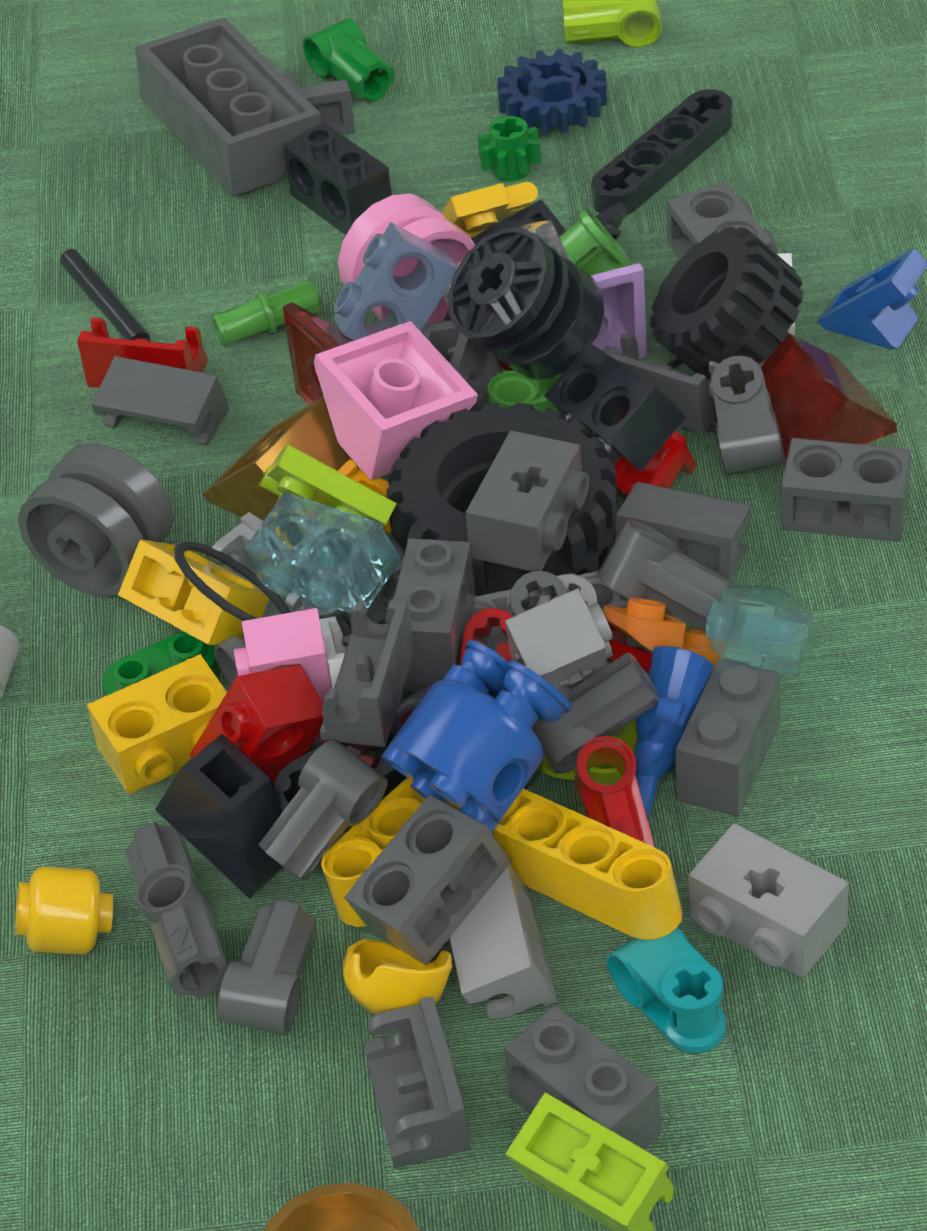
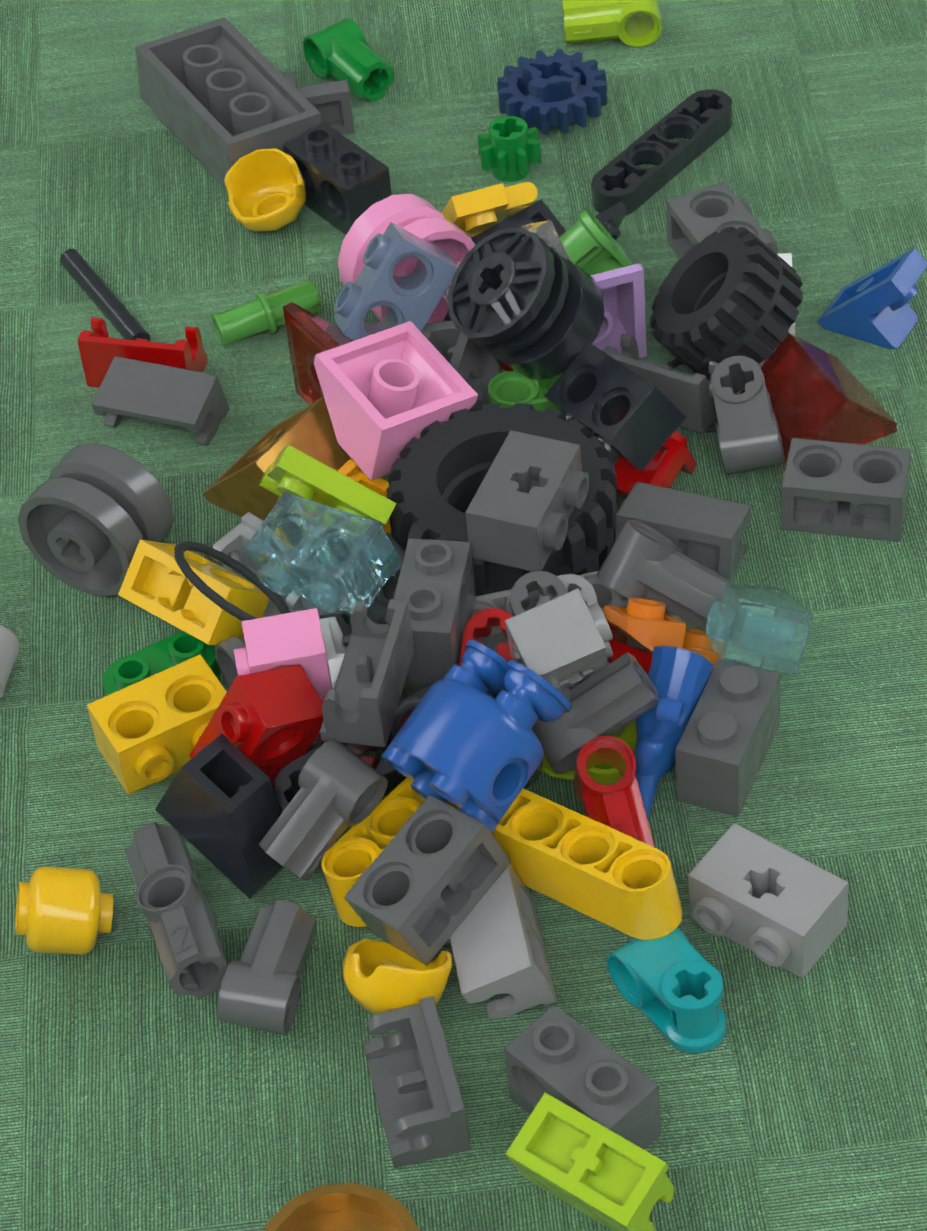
none -> yellow hair [224,148,306,232]

